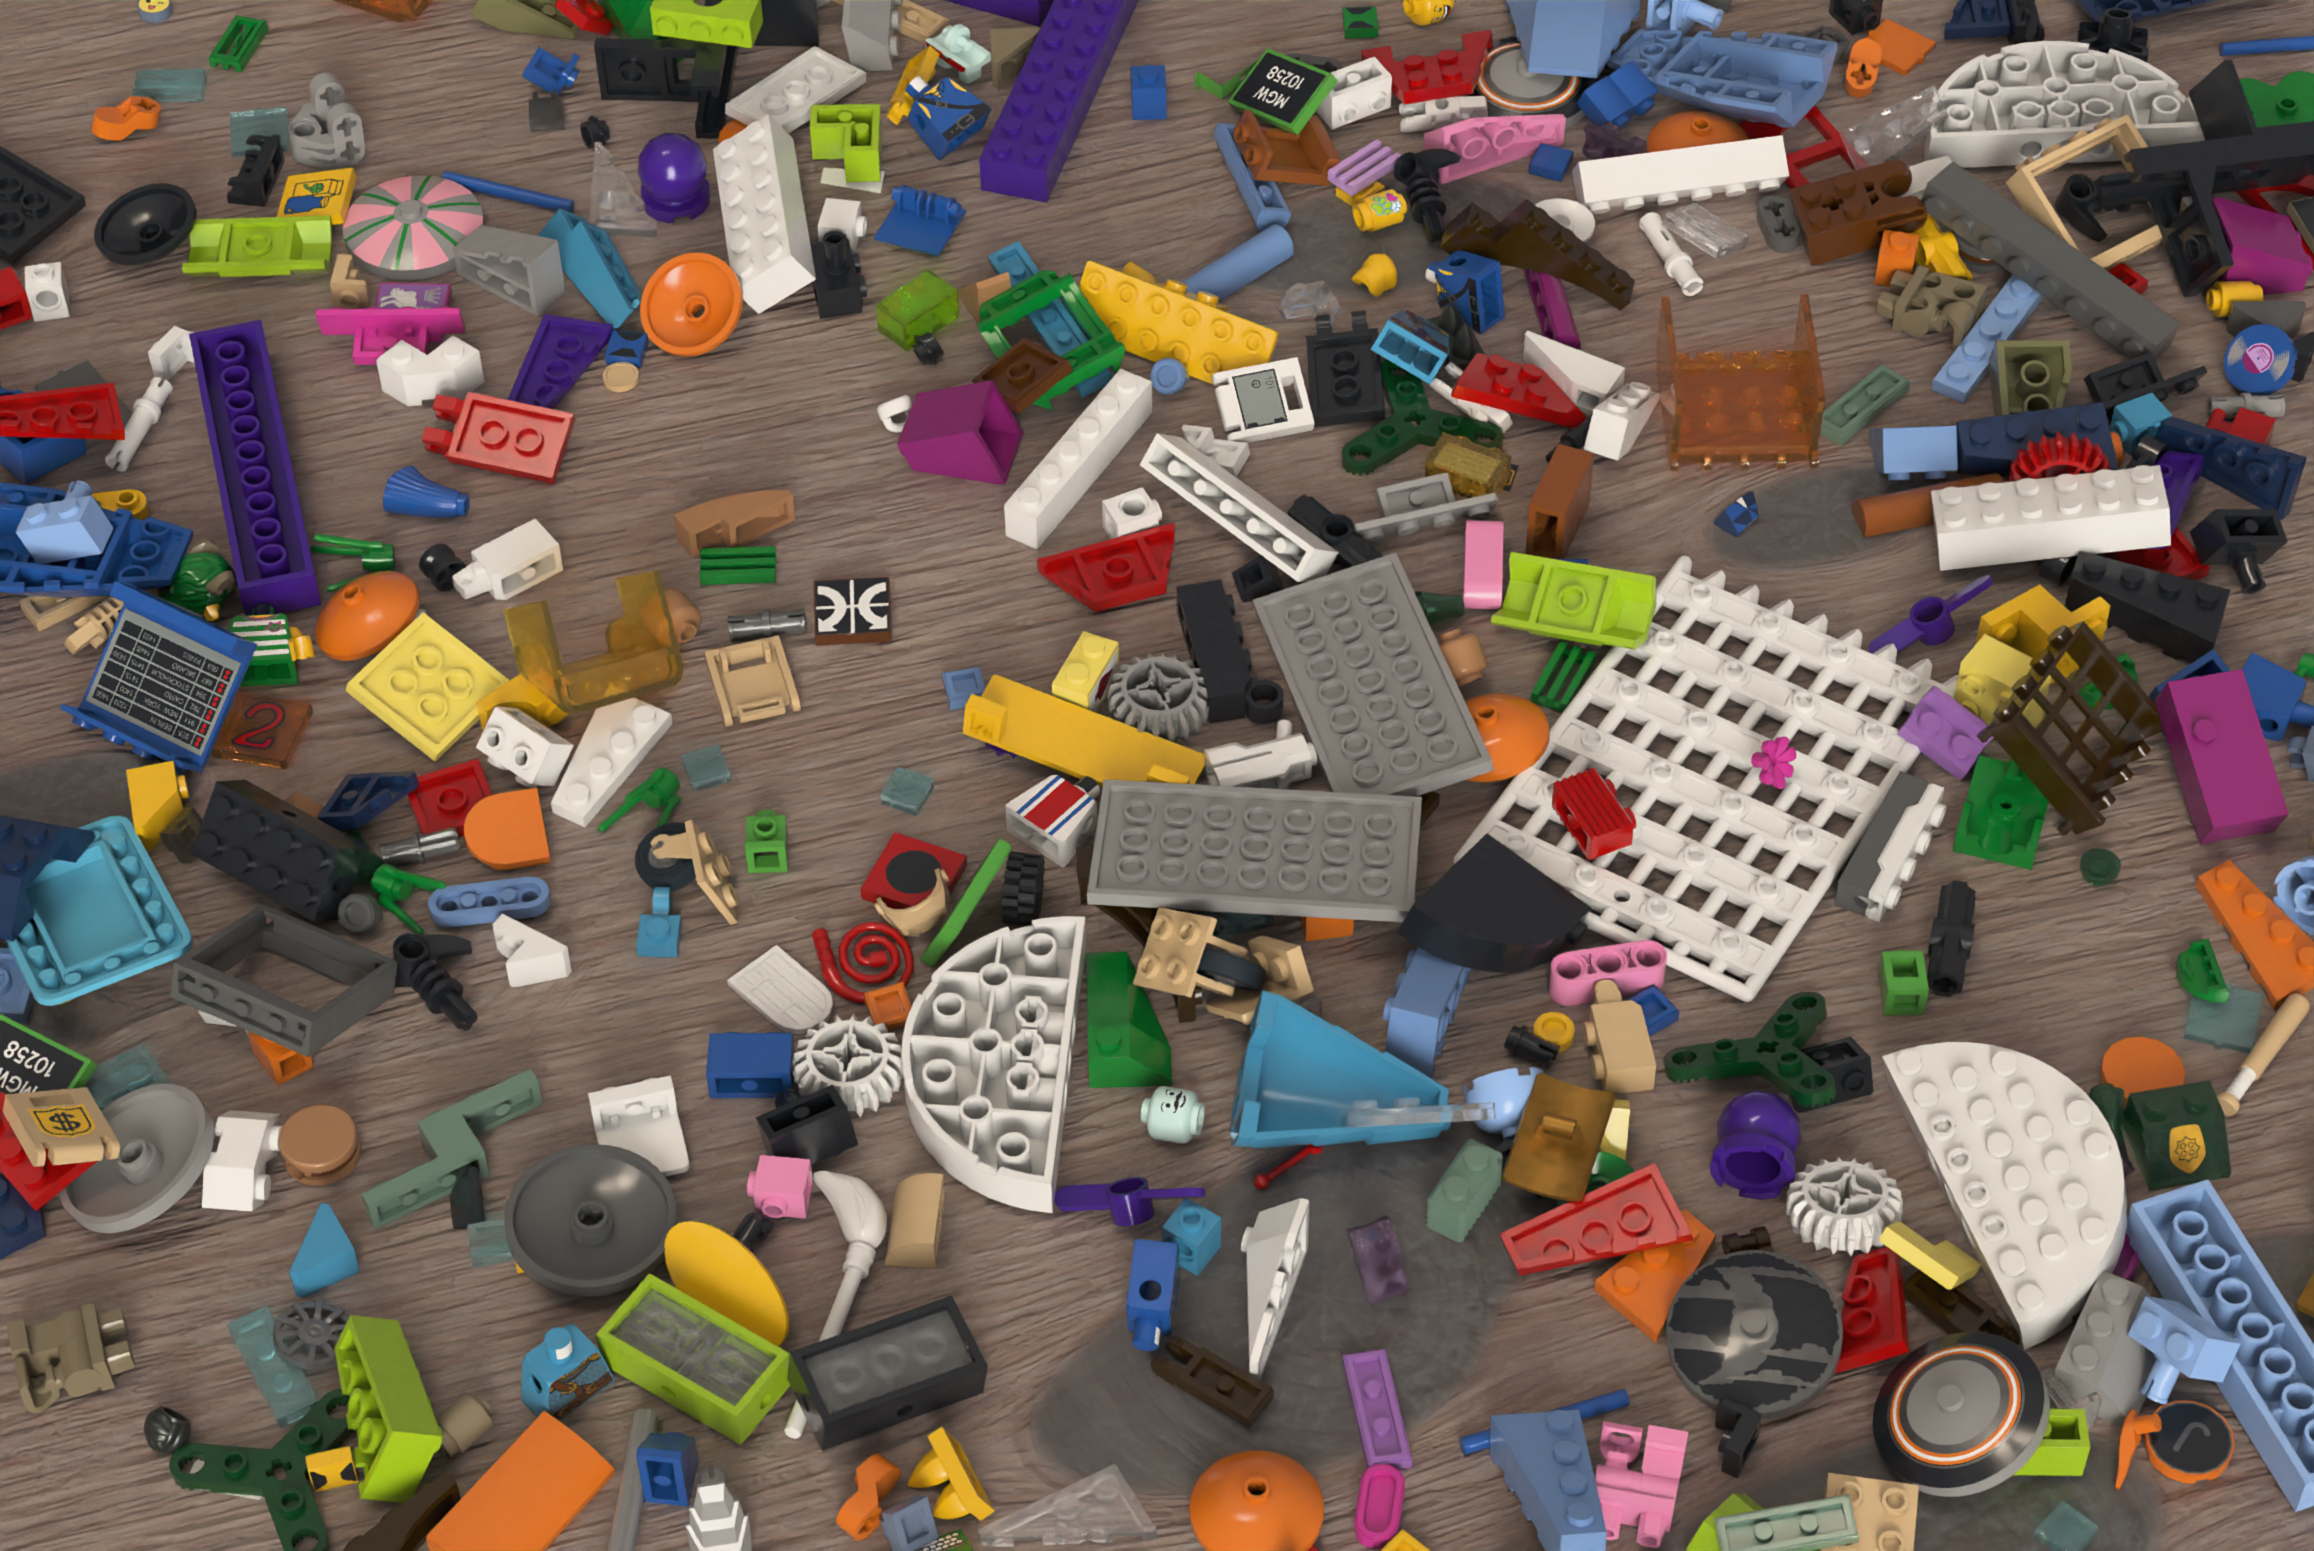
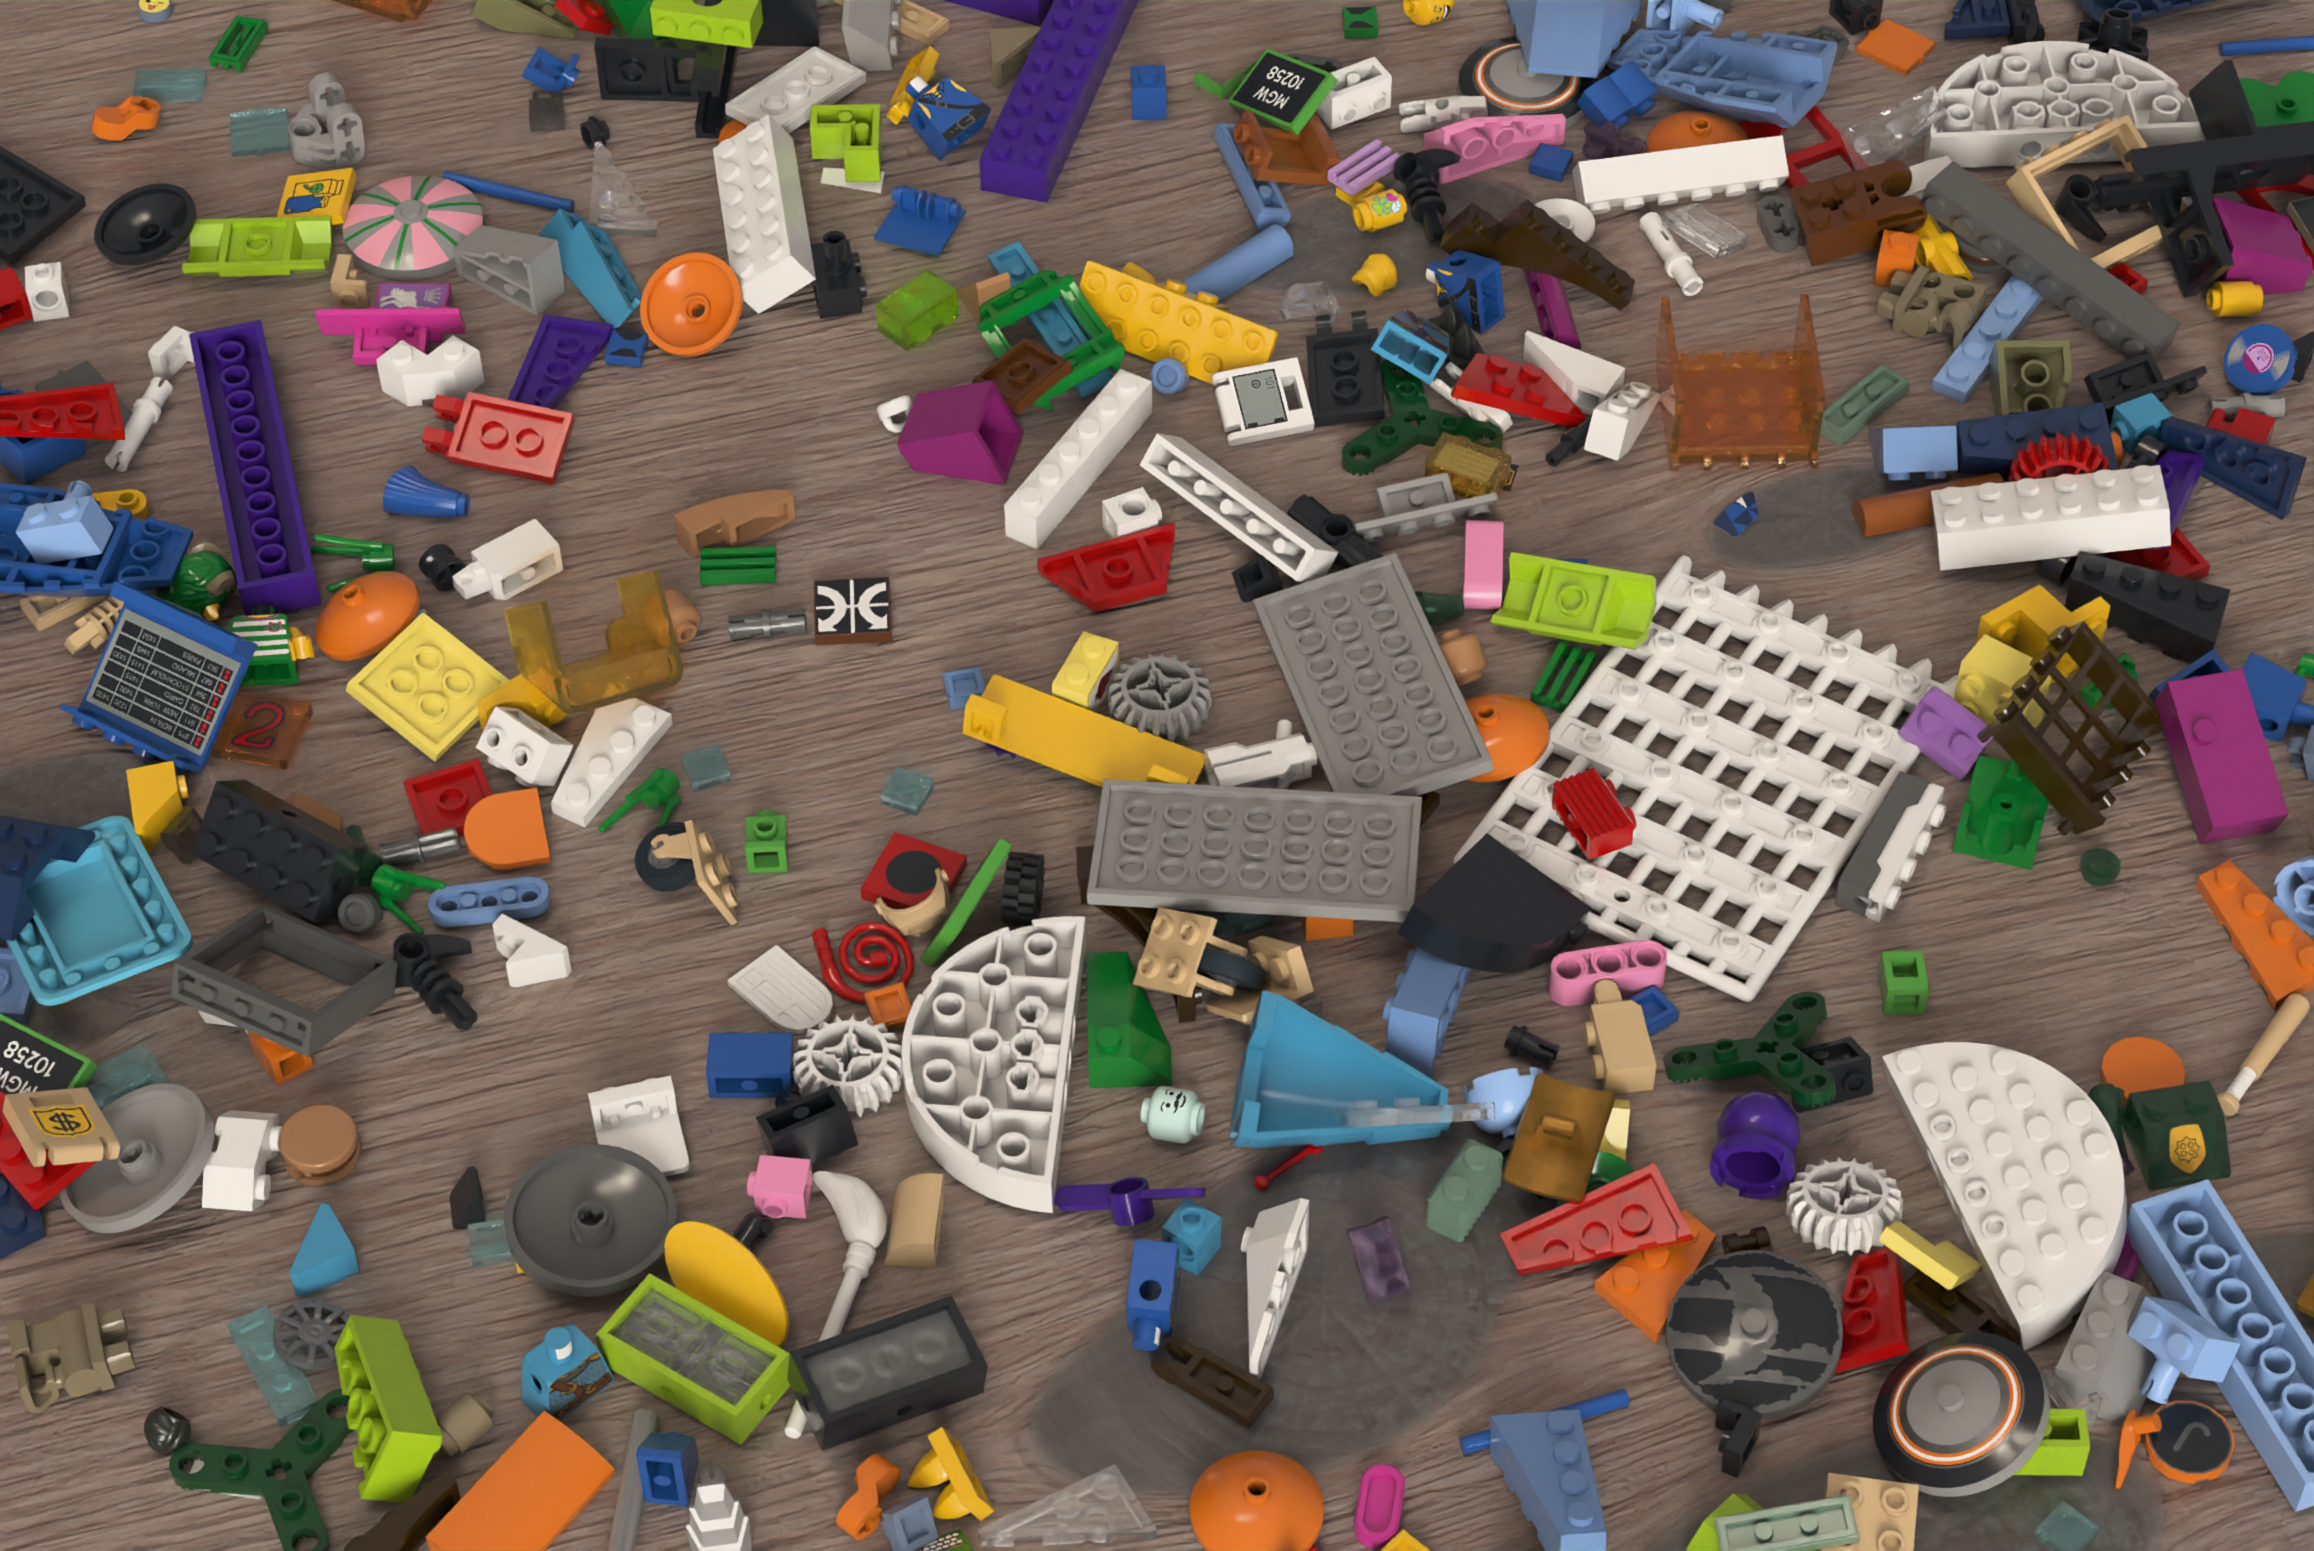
black hinge [227,134,285,207] -> none
yellow tile [305,1446,359,1492] -> none
dark blue wing [317,771,419,832] -> none
sand green bracket [361,1068,543,1230] -> none
tan piece [603,362,639,392] -> none
dark azure plate [636,887,682,957] -> none
dark purple tile [638,132,710,223] -> none
tan container [704,635,801,727] -> none
white brick [817,198,867,253] -> none
black plate [912,331,944,365] -> none
light aqua hips [925,24,991,84] -> none
white torso [1005,775,1101,868] -> none
black hinge [1176,579,1284,724] -> none
white slope [1182,425,1251,477] -> none
medium lavender tile [1342,1349,1412,1470] -> none
red wing [1361,30,1493,105] -> none
dark orange brick [1525,444,1594,559] -> none
yellow tile [1533,1012,1575,1053] -> none
bright pink hips [1595,1421,1689,1549] -> none
dark pink plant [1751,737,1797,789] -> none
orange piece [1844,38,1882,98] -> none
dark purple piece [1868,575,1994,654] -> none
black piece [1927,880,1976,997] -> none
green tile [2176,938,2229,1004] -> none
clear light blue piece [2183,983,2263,1053] -> none
black brick [2190,509,2288,594] -> none
dark grey slope [2226,301,2306,339] -> none

